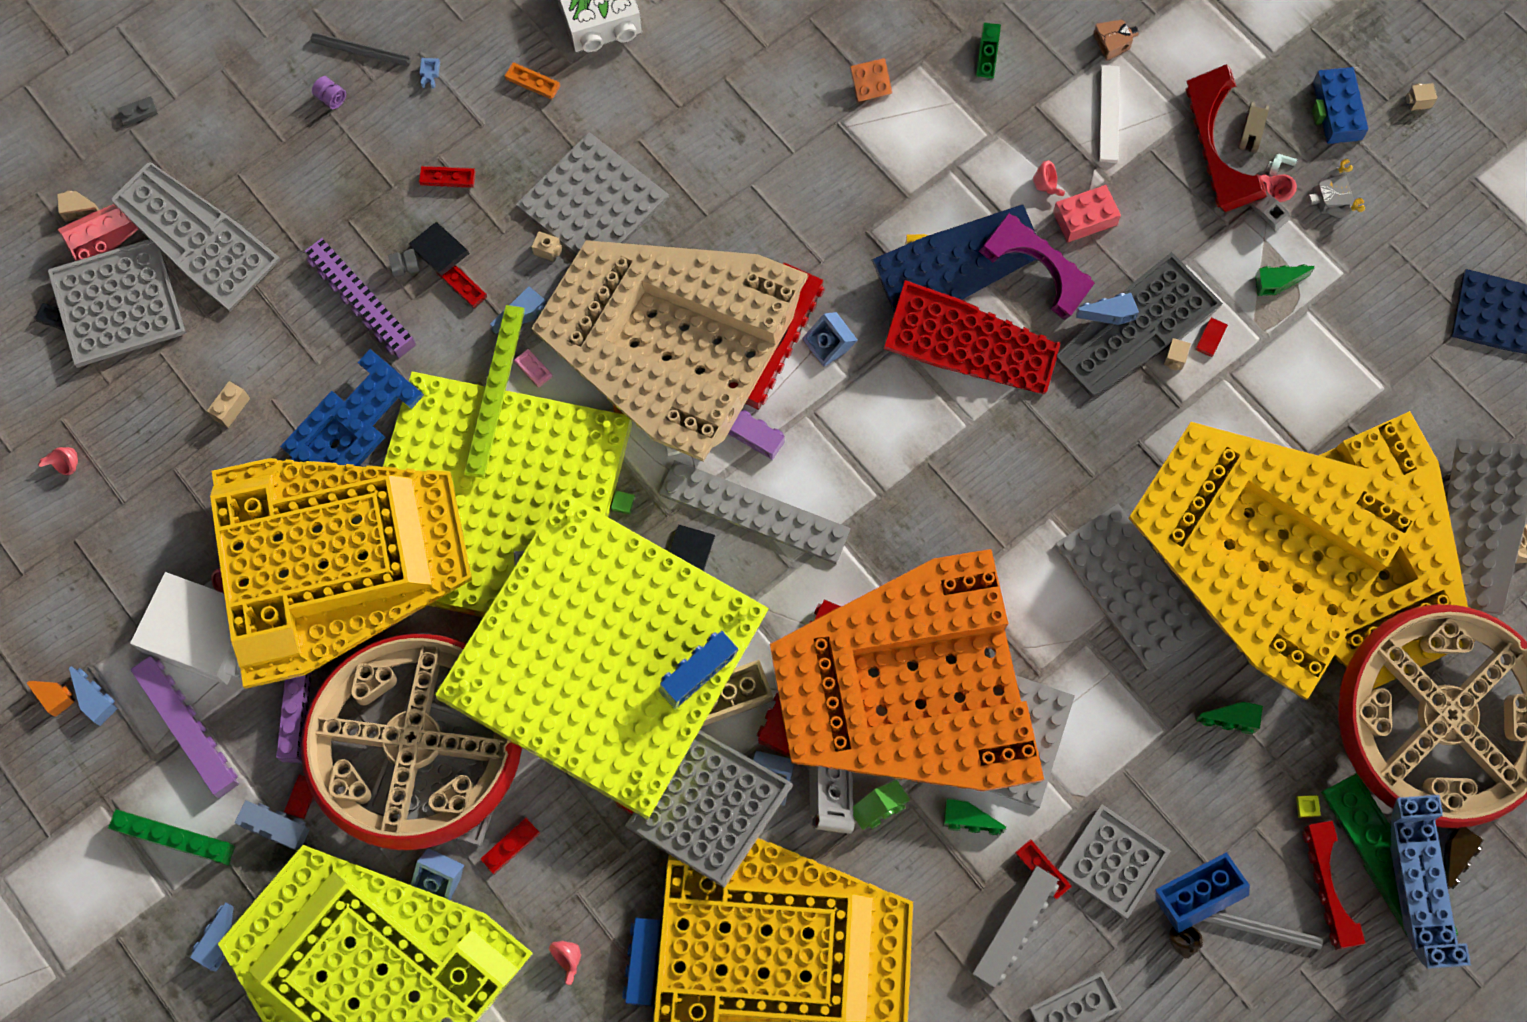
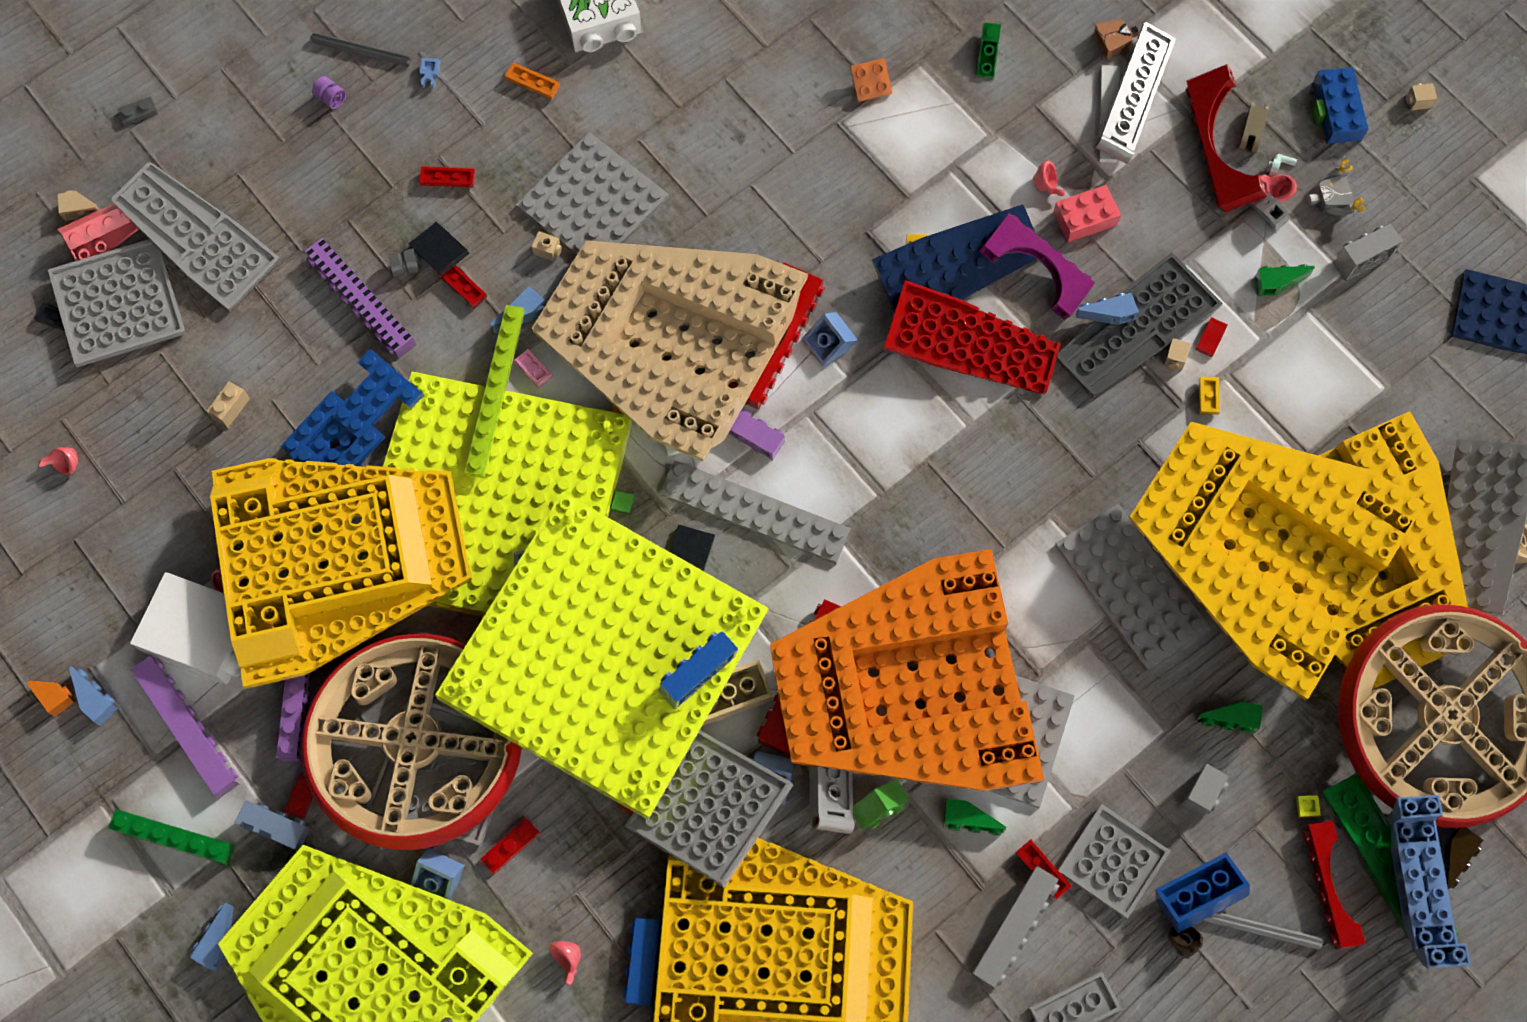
none -> hinge [1095,22,1175,164]
none -> light grey brick [1180,764,1229,818]
none -> yellow plate [1199,377,1220,415]
none -> light grey brick [1333,223,1403,281]

